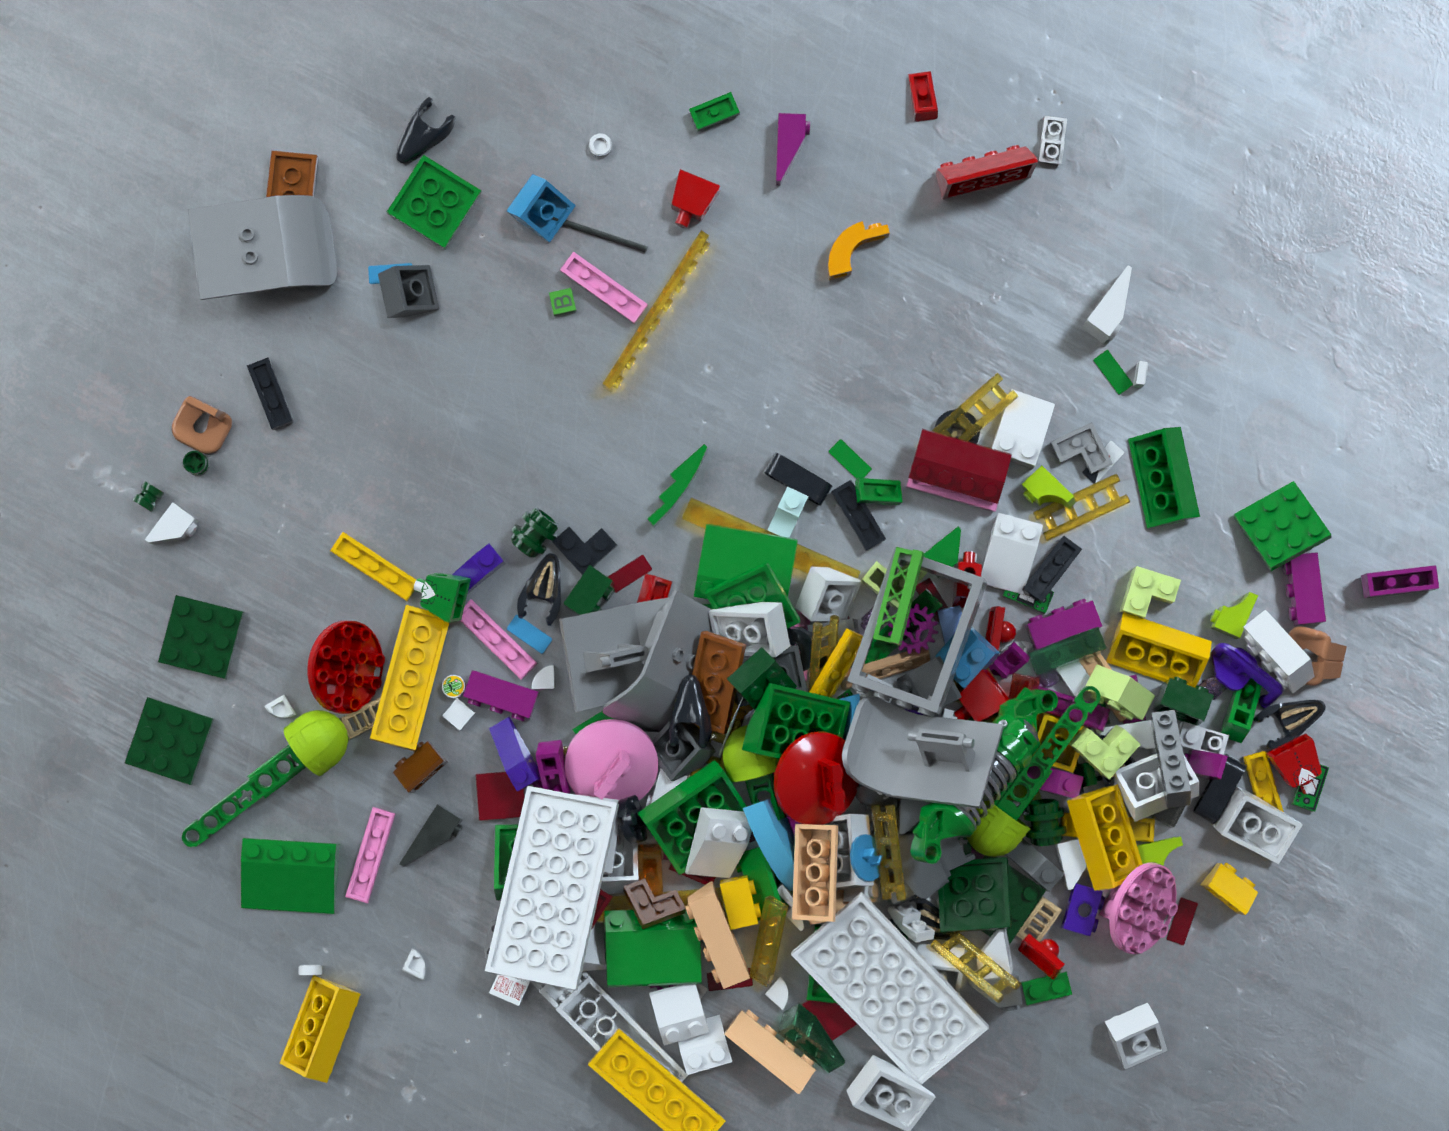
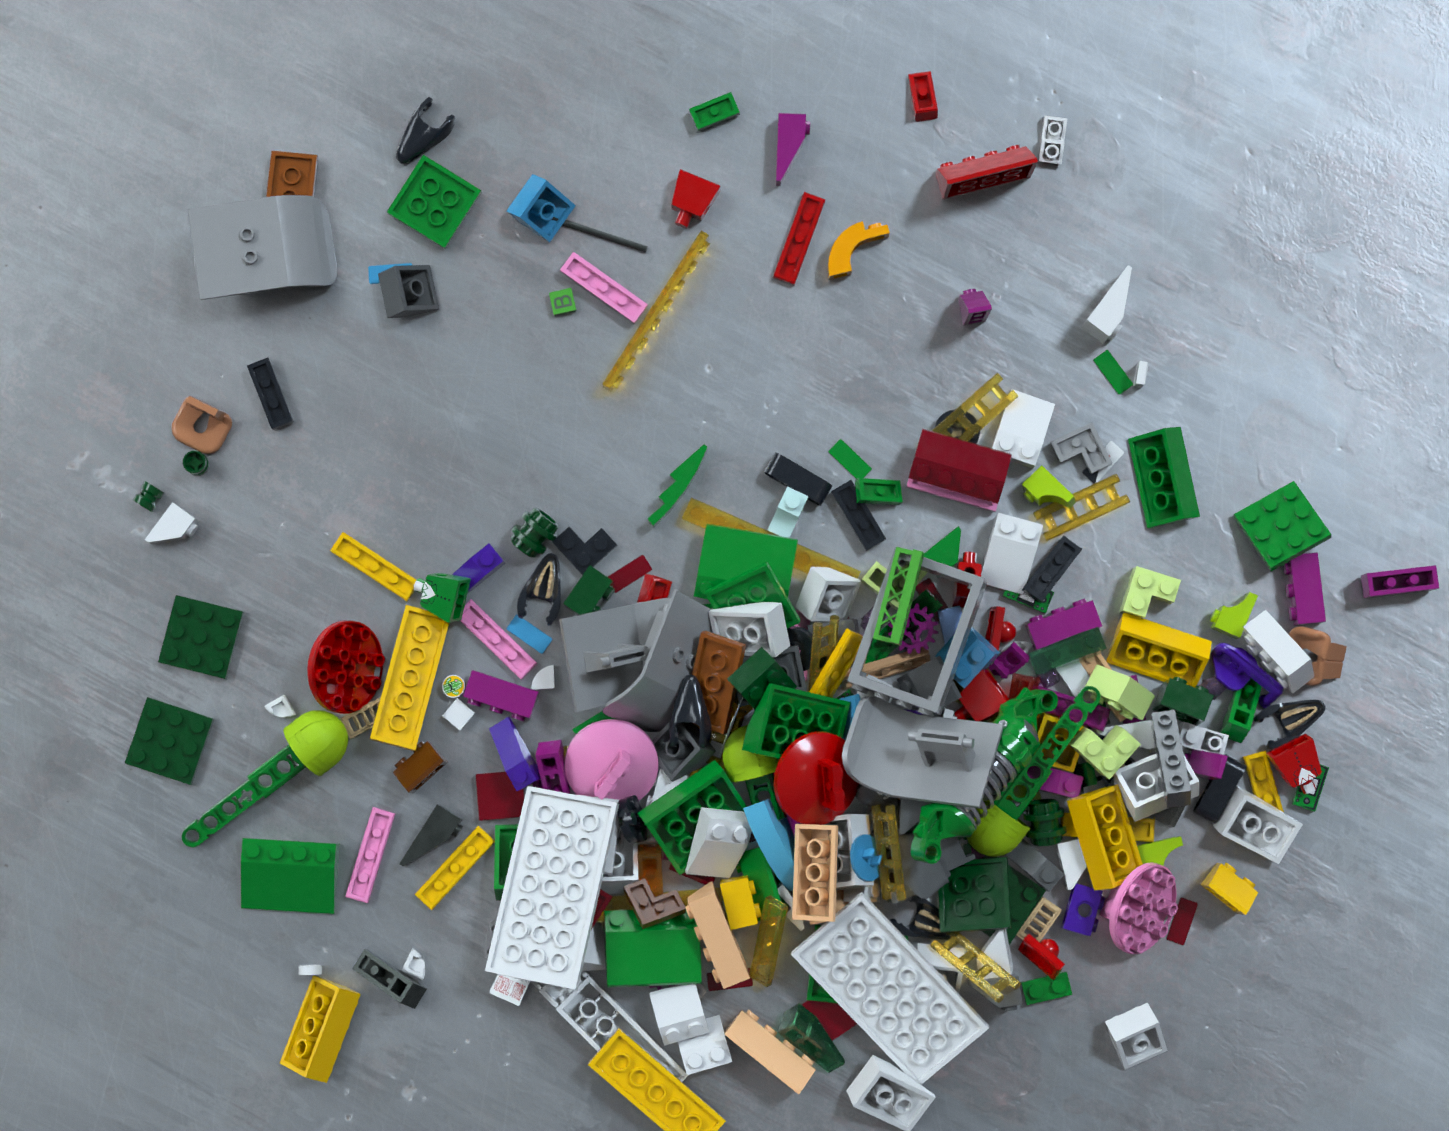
white tile [589,133,612,158] -> none
white tile [765,976,788,1010] -> none
white slope [888,902,935,942] -> none
none -> pearl dark grey slope [352,949,427,1009]
none -> yellow tile [414,825,495,910]
none -> red tile [773,192,826,286]
none -> magenta slope [958,289,992,326]

